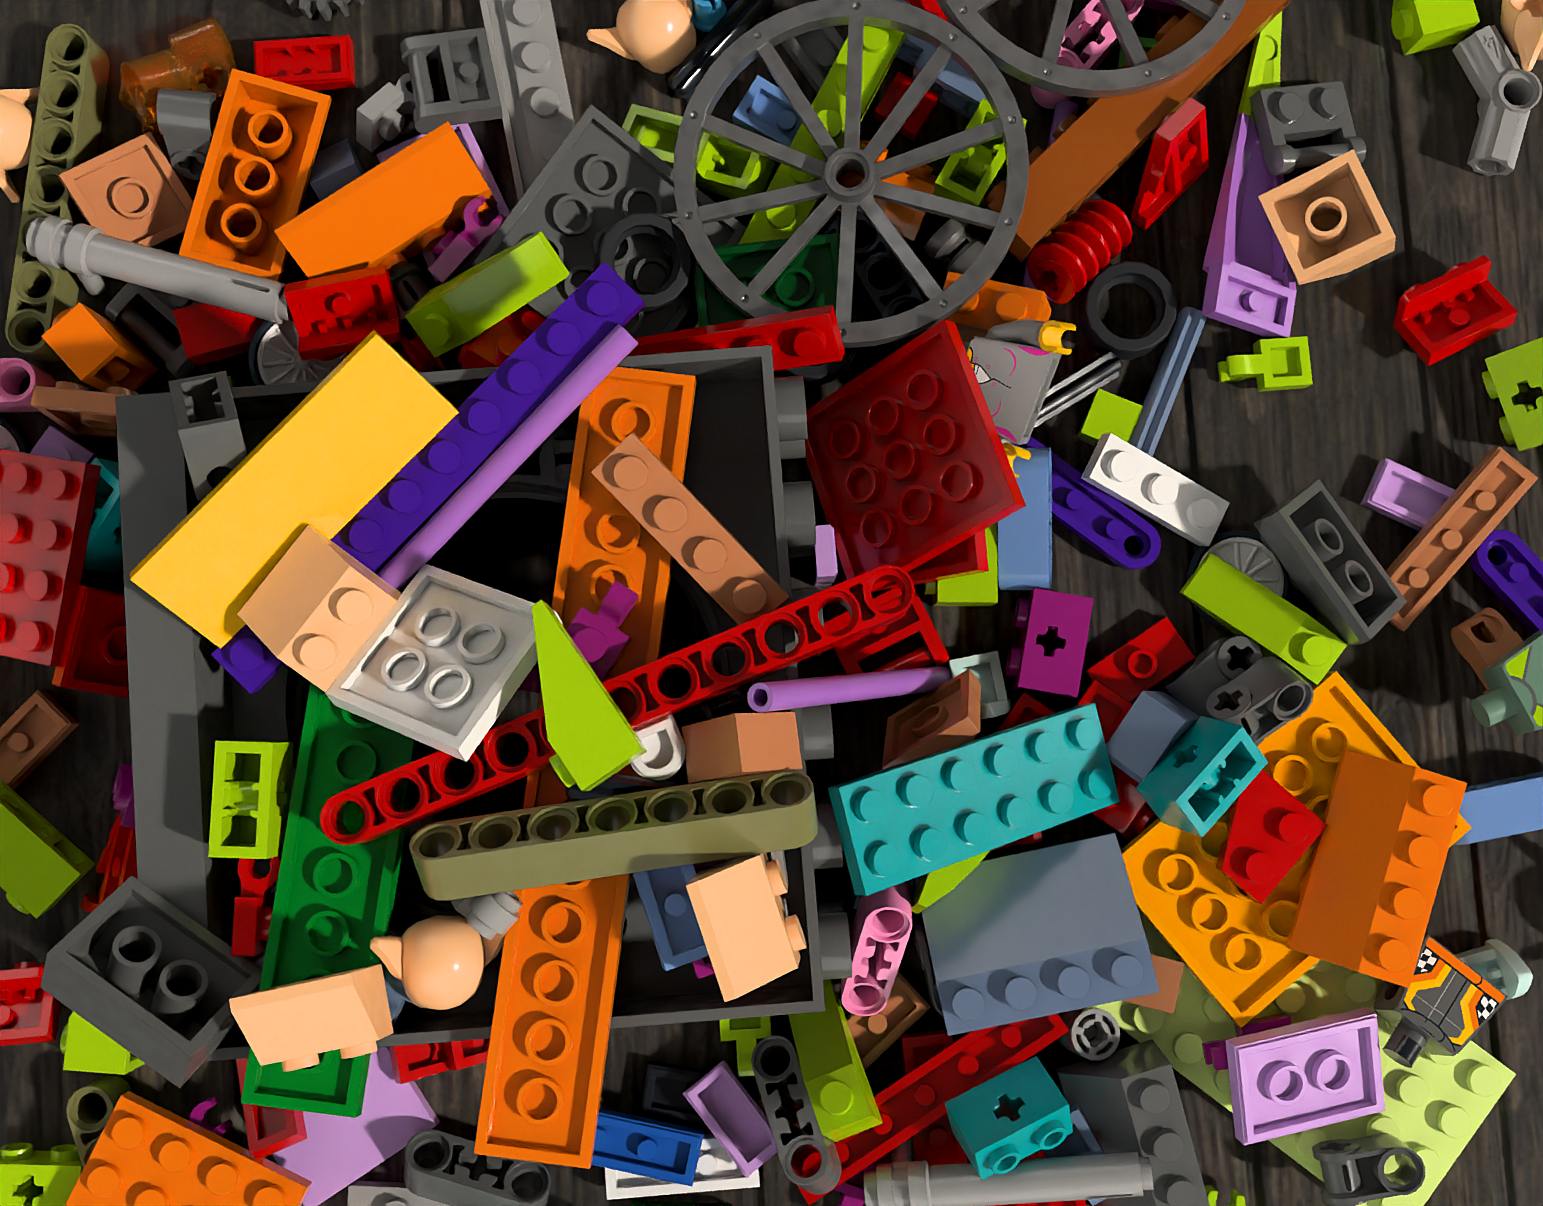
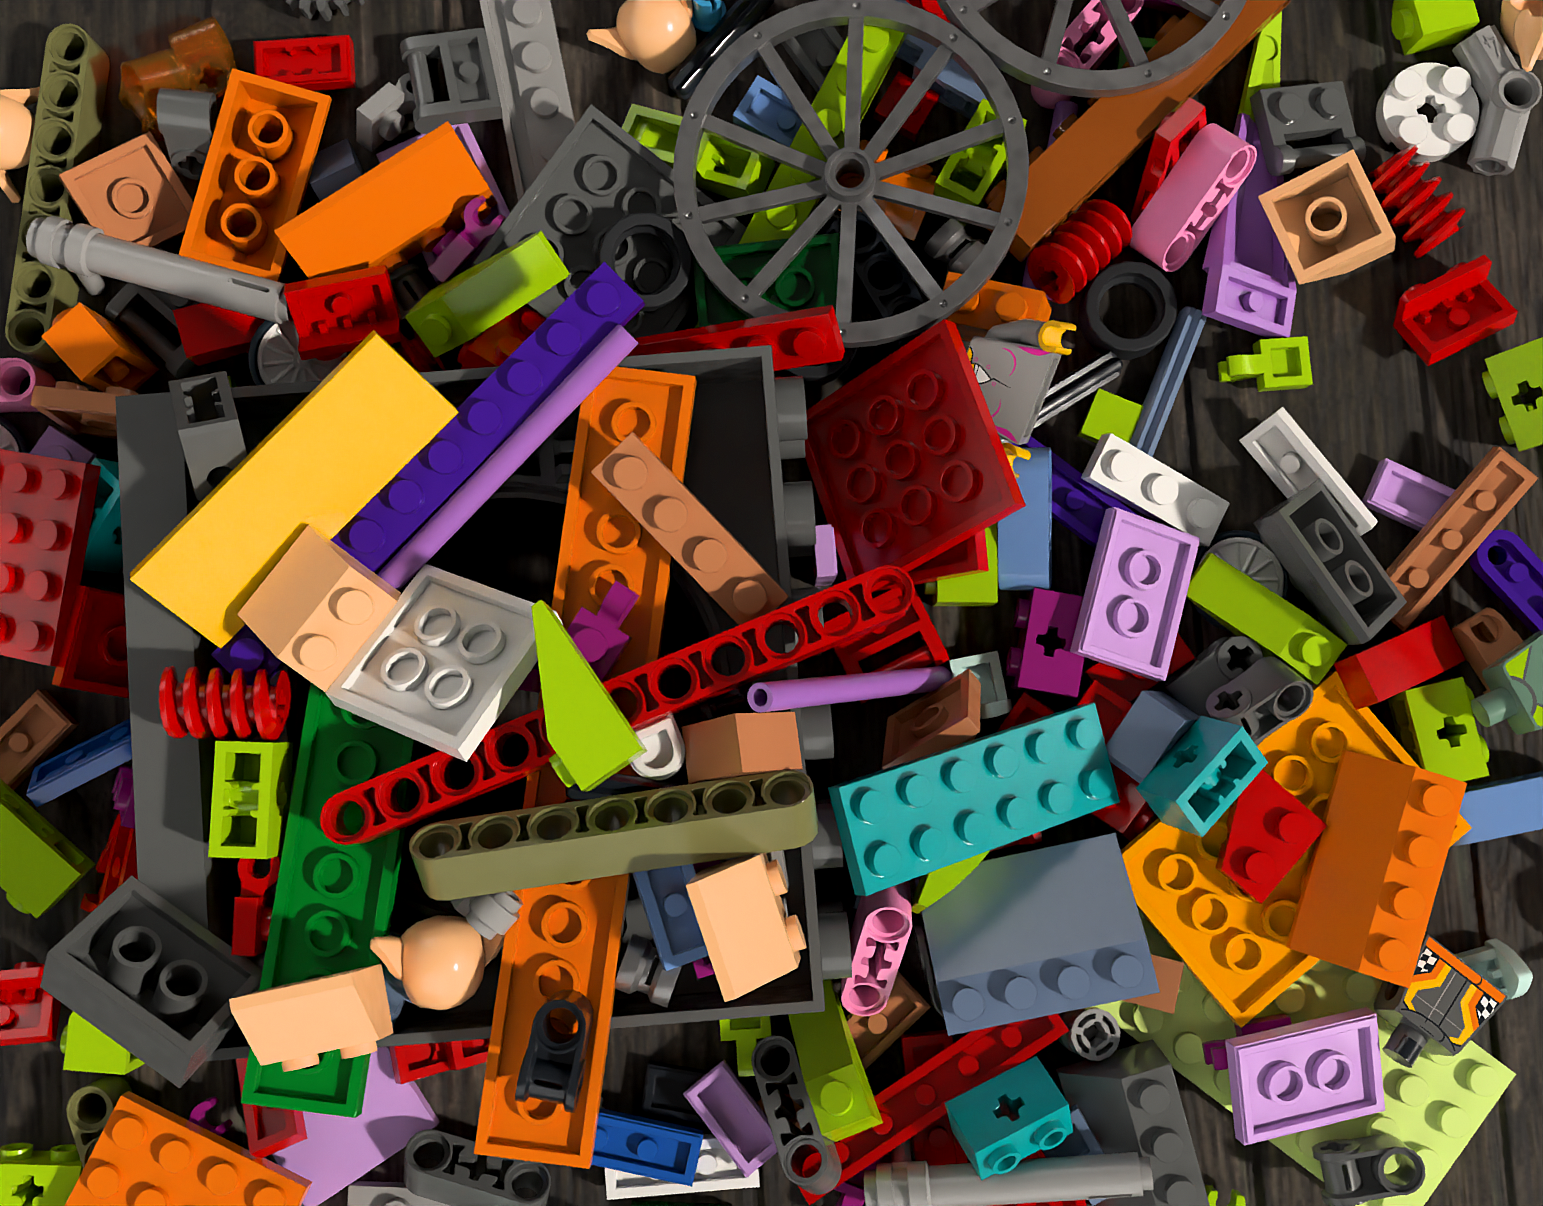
none -> blue tile [26,718,132,807]
none -> red piece [159,666,291,742]
none -> black piece [515,990,593,1113]
none -> flat silver wheel [615,934,682,1008]
none -> lavender tile [1070,507,1200,681]
none -> bright pink beam [1129,123,1257,272]
none -> white plate [1239,407,1378,536]
none -> red slope [1333,615,1466,710]
none -> red piece [1367,145,1466,259]
none -> white plate [1376,63,1479,162]
none -> lime brick [1387,677,1490,782]

